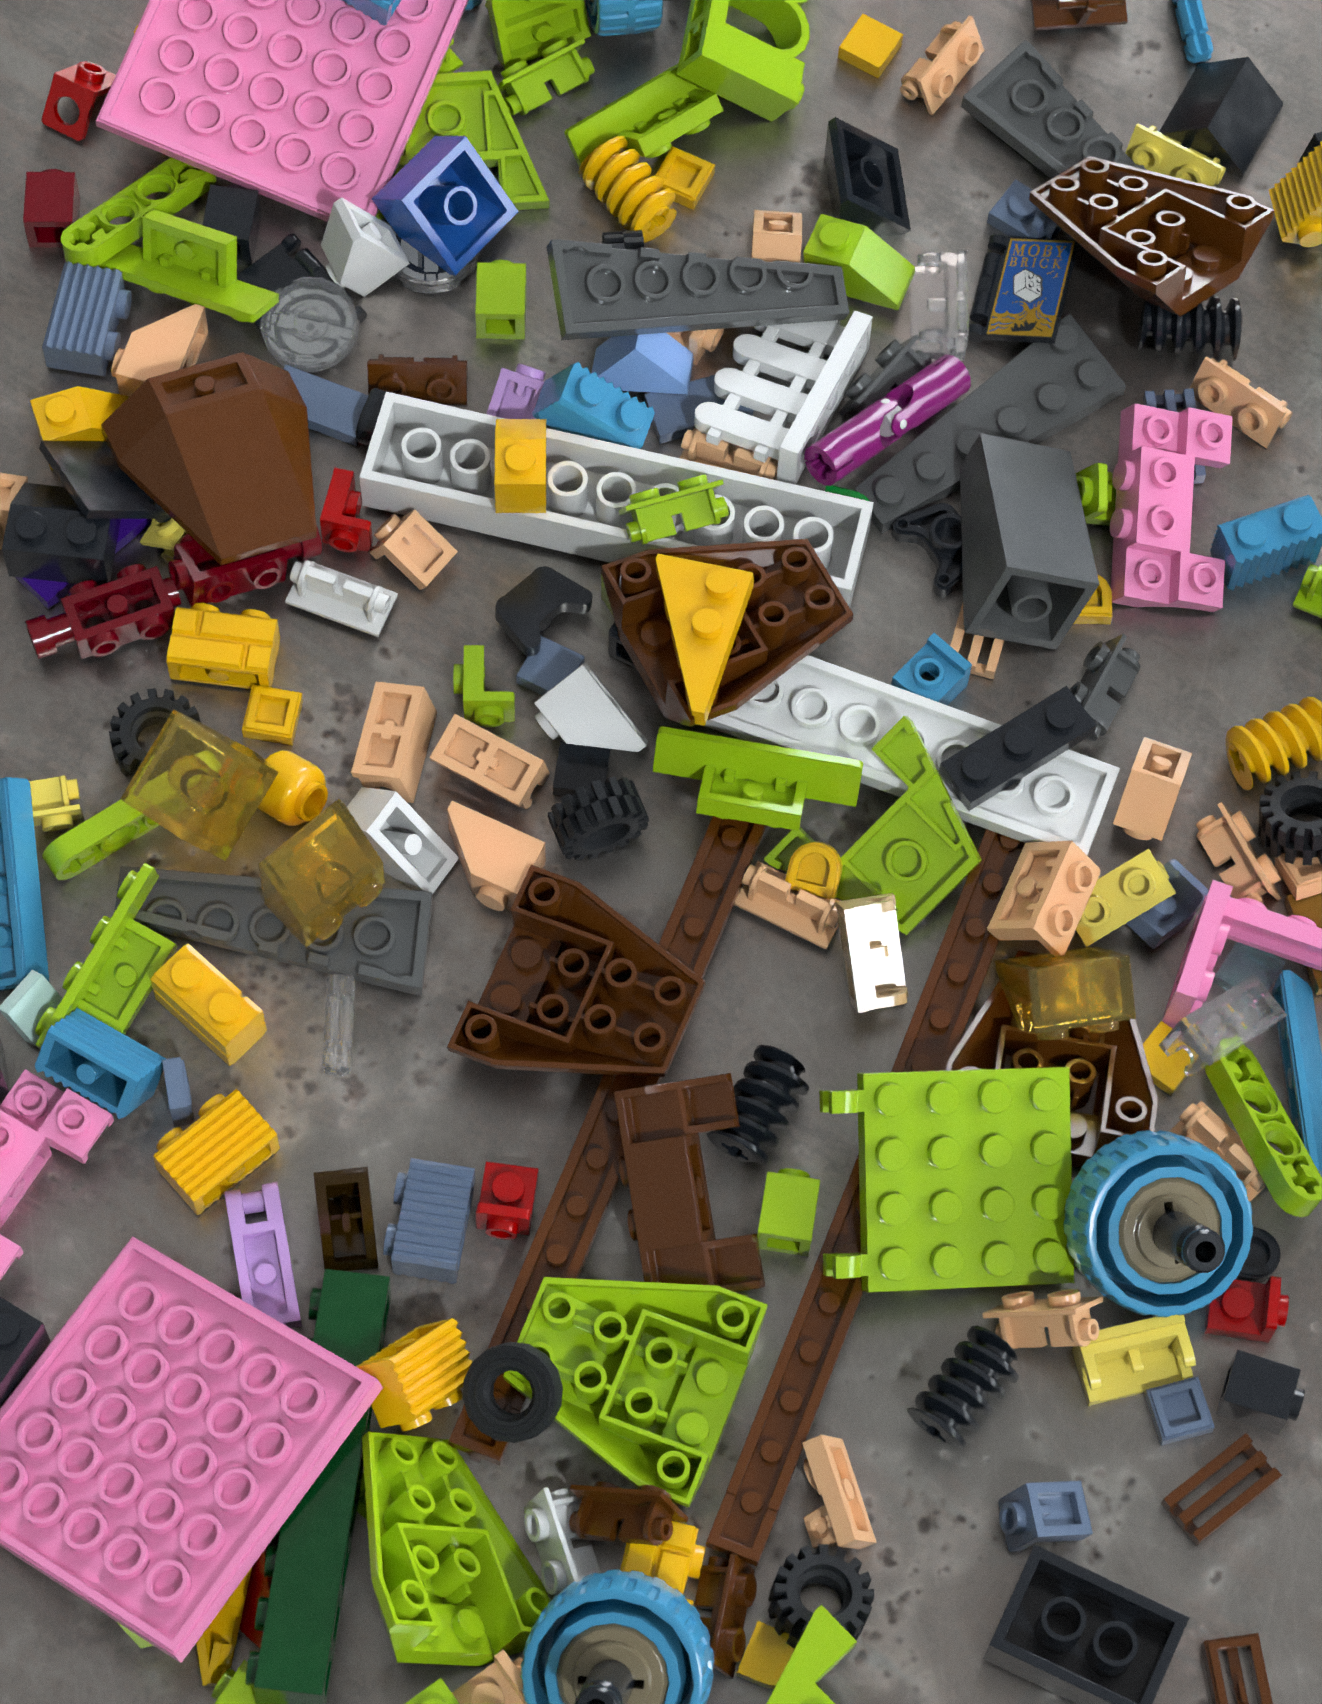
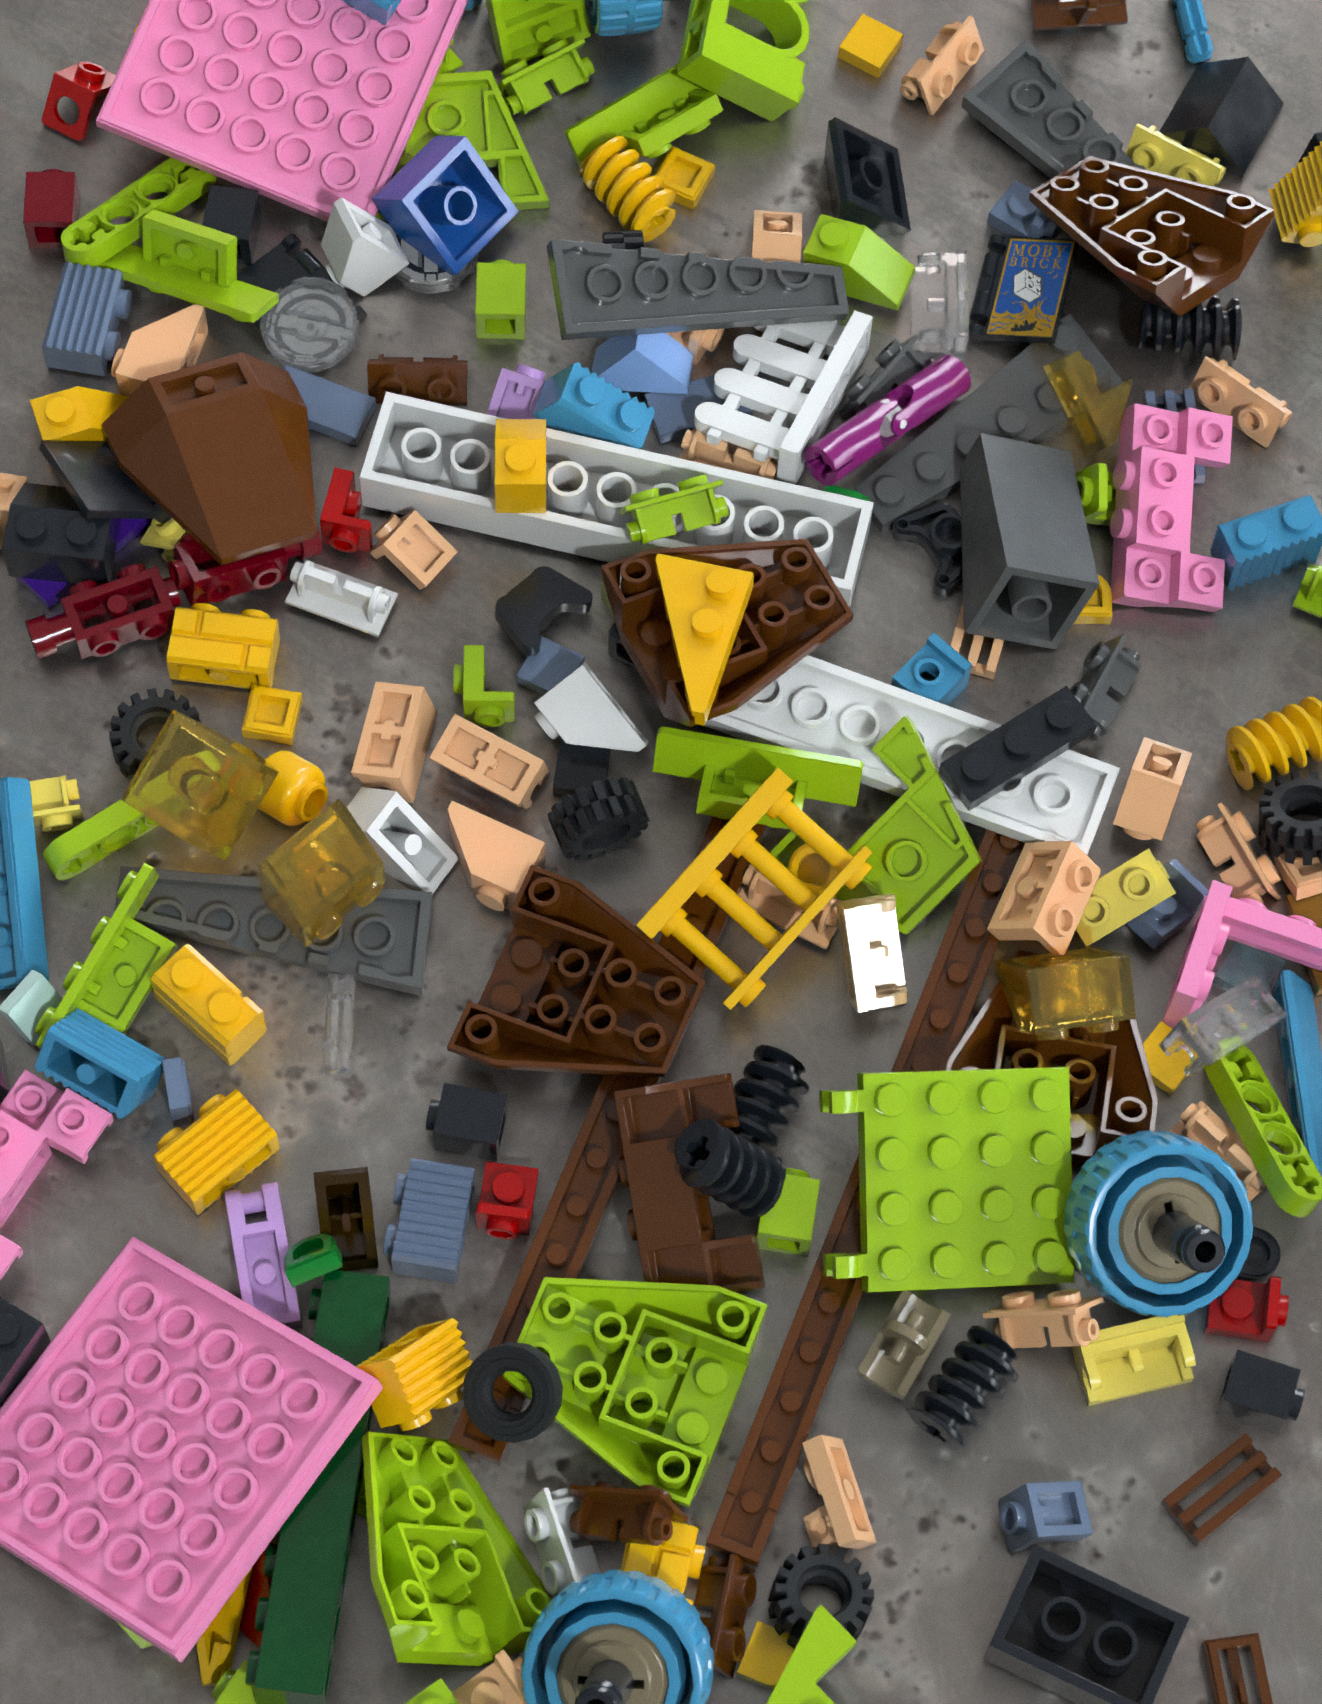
black tile [356,388,386,446] -> none
sand blue tile [1144,1376,1215,1446] -> none
none -> green tile [284,1234,343,1288]
none -> black brick [426,1083,508,1161]
none -> yellow fence [636,767,873,1010]
none -> black piece [674,1119,786,1219]
none -> dark tan hips [856,1291,951,1401]
none -> clear yellow slope [1043,350,1132,455]

